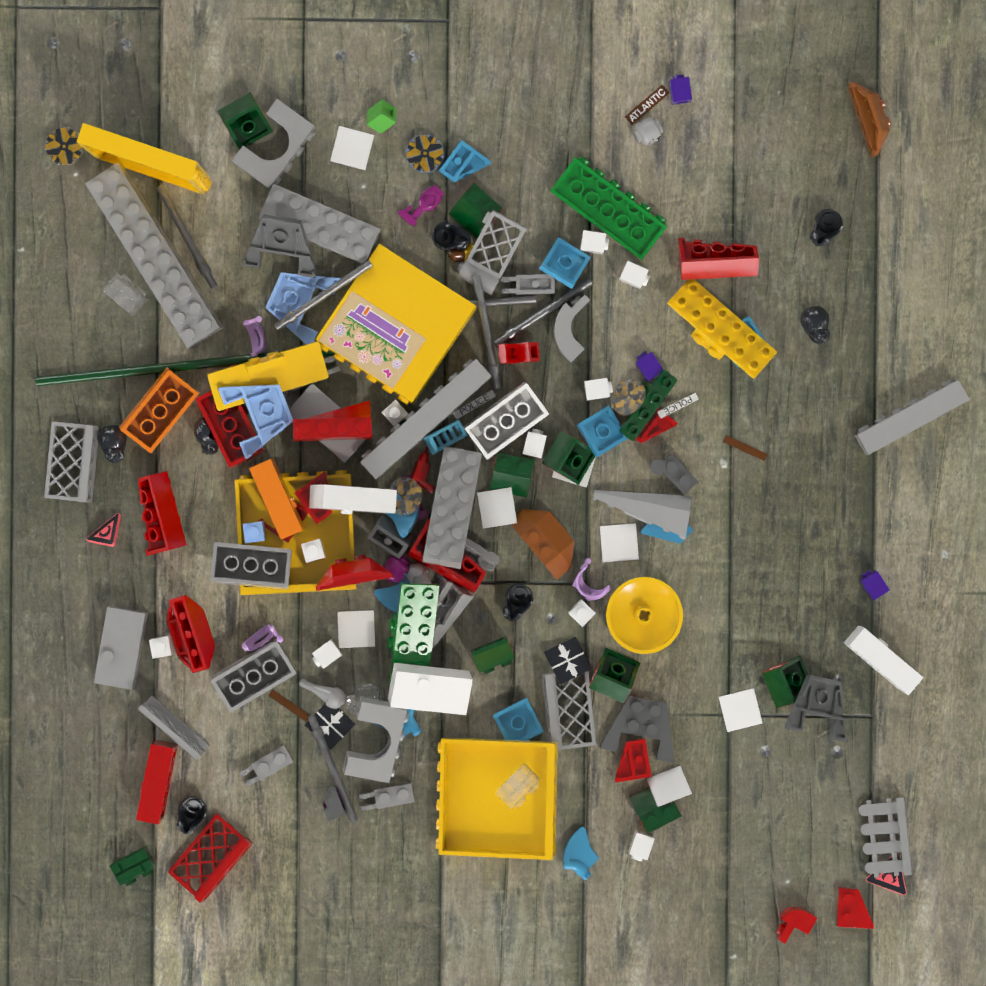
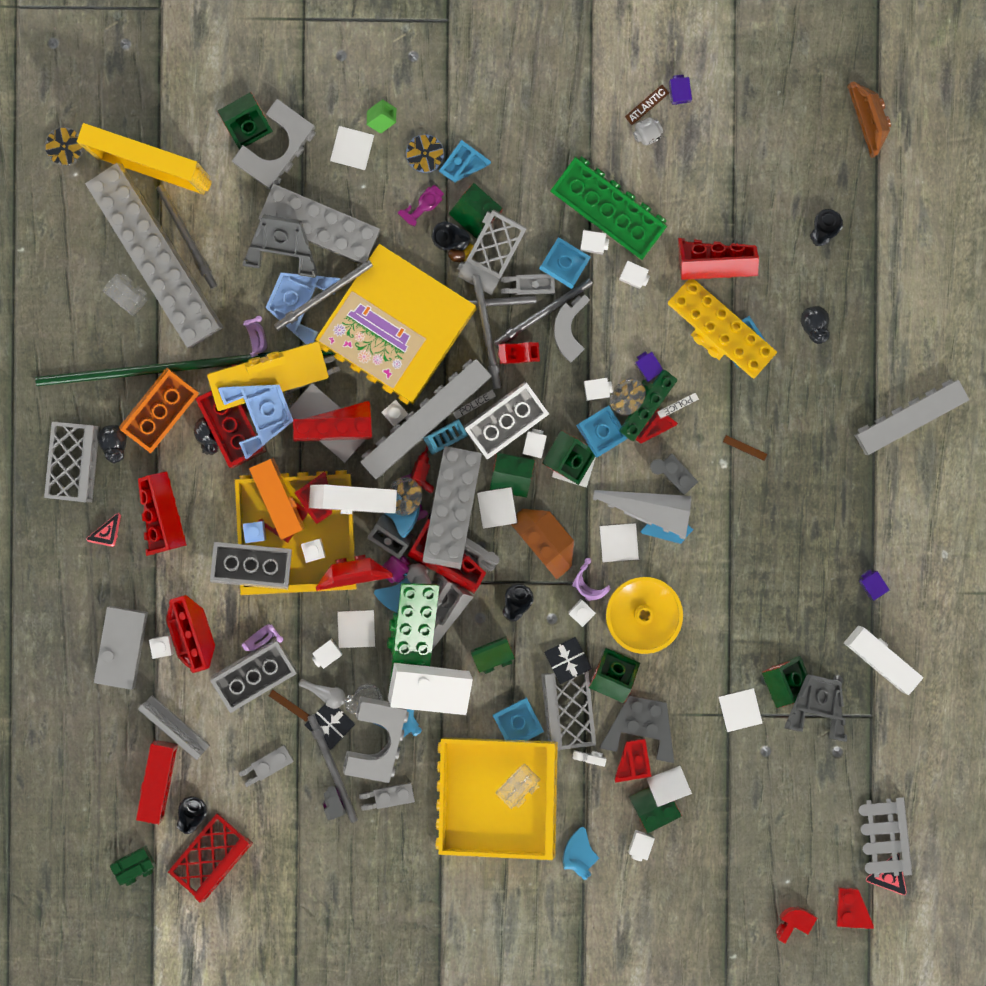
none -> white plate [572,750,606,767]

